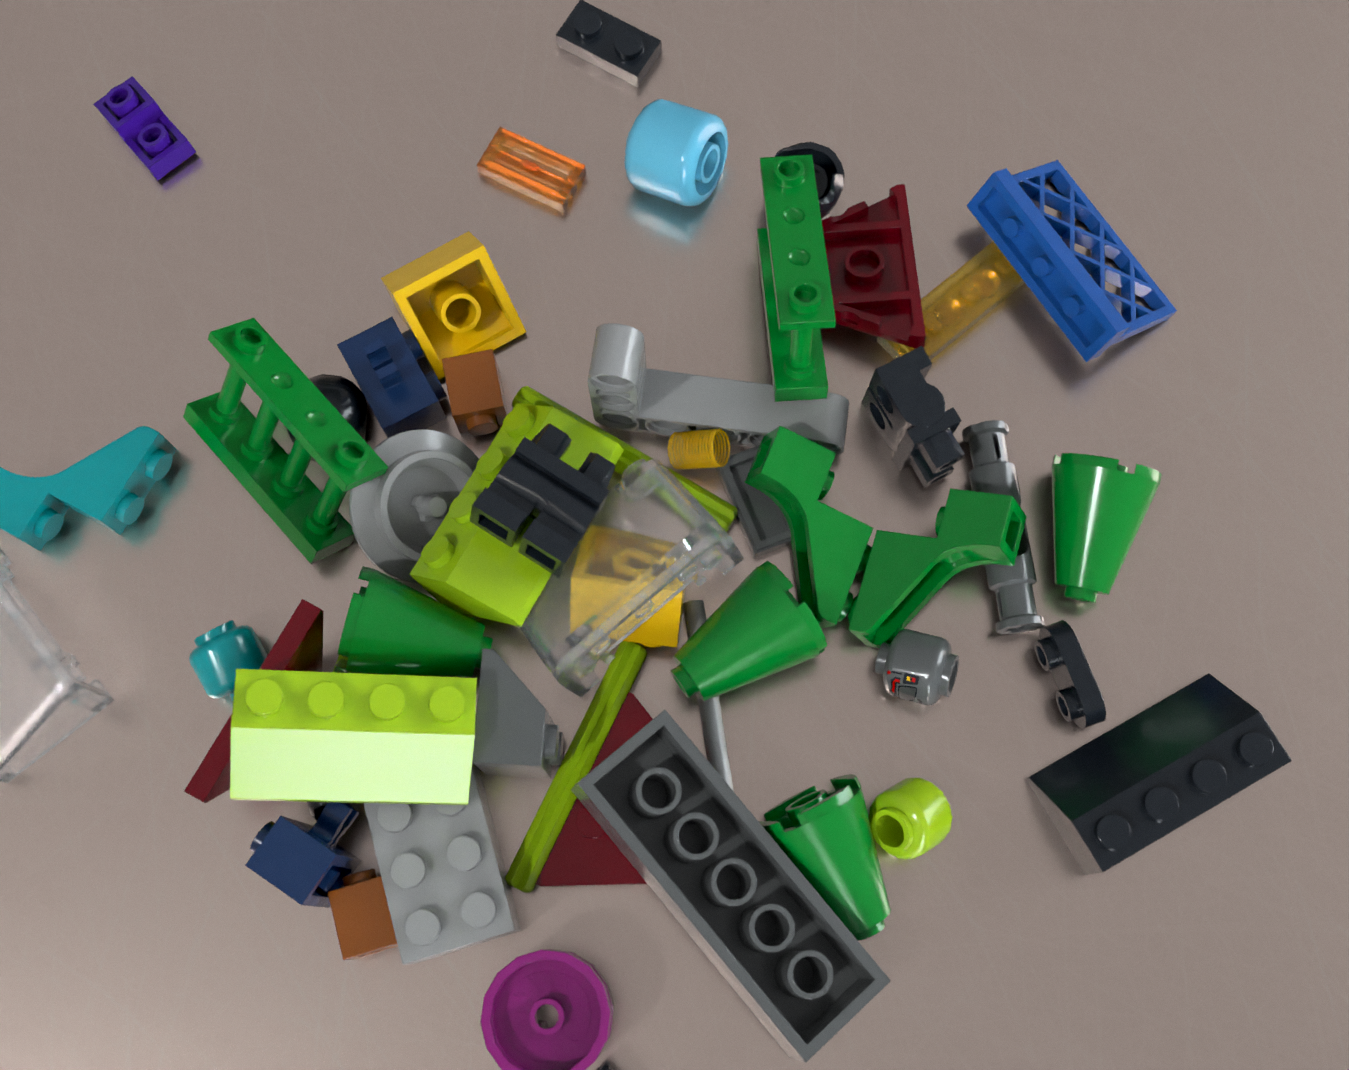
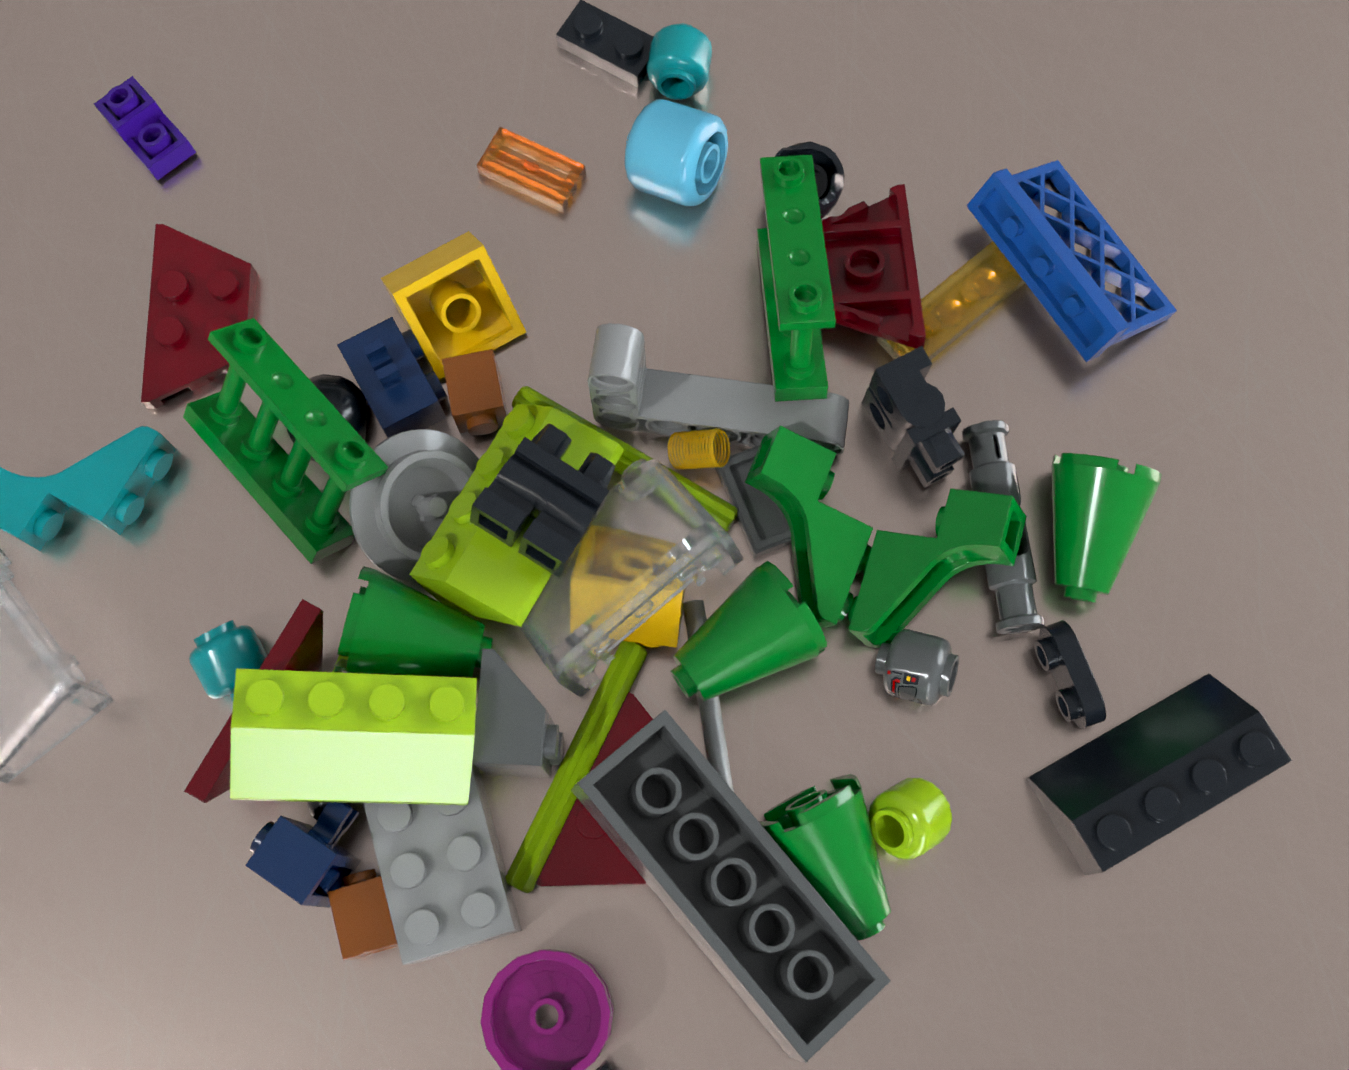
none -> dark red wing [141,224,257,409]
none -> teal head [647,23,712,100]

